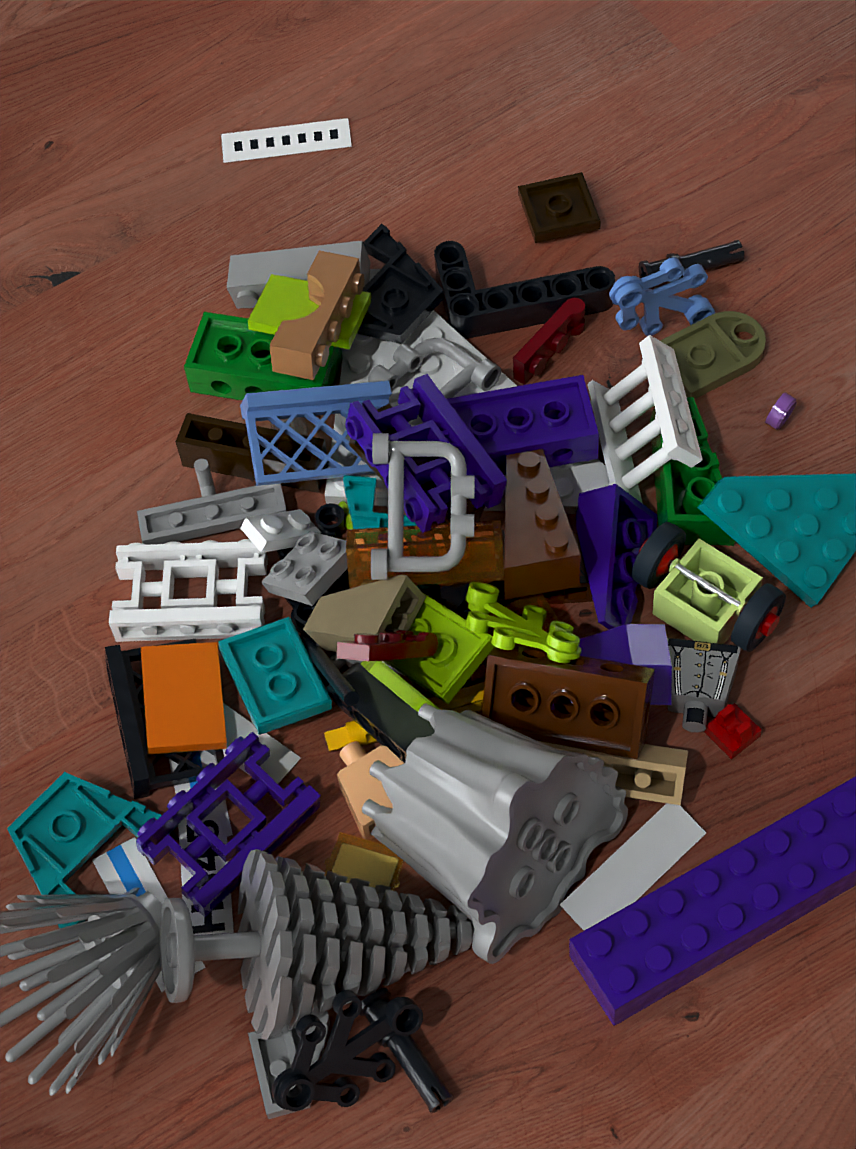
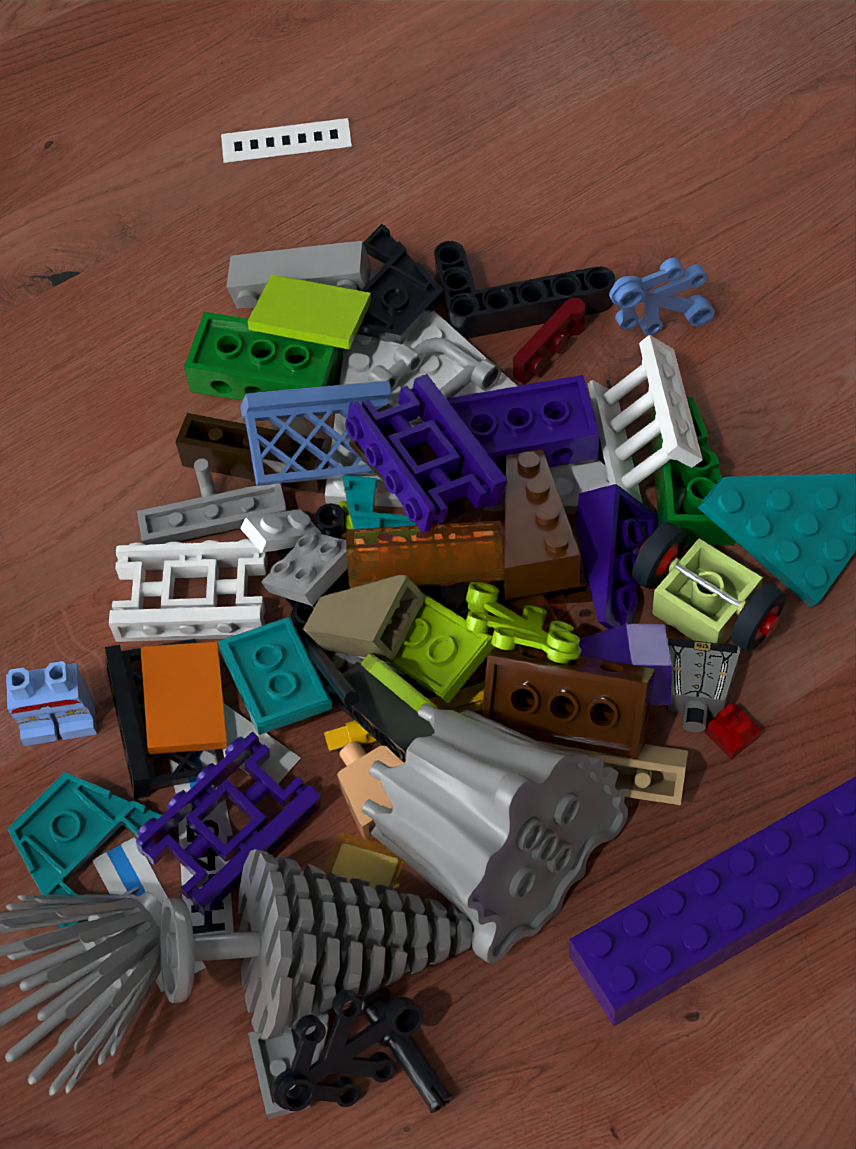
medium nougat arch [270,250,364,380] -> none
dark red plate [337,630,438,662] -> none
light grey bar [371,433,475,580] -> none
dark brown plate [518,172,601,243] -> none
white sticker [560,803,706,930] -> none
black pin [638,240,744,290] -> none
olive tile [660,311,766,399] -> none
medium lavender tile [765,392,797,430] -> none
none -> light blue hips [6,661,97,746]

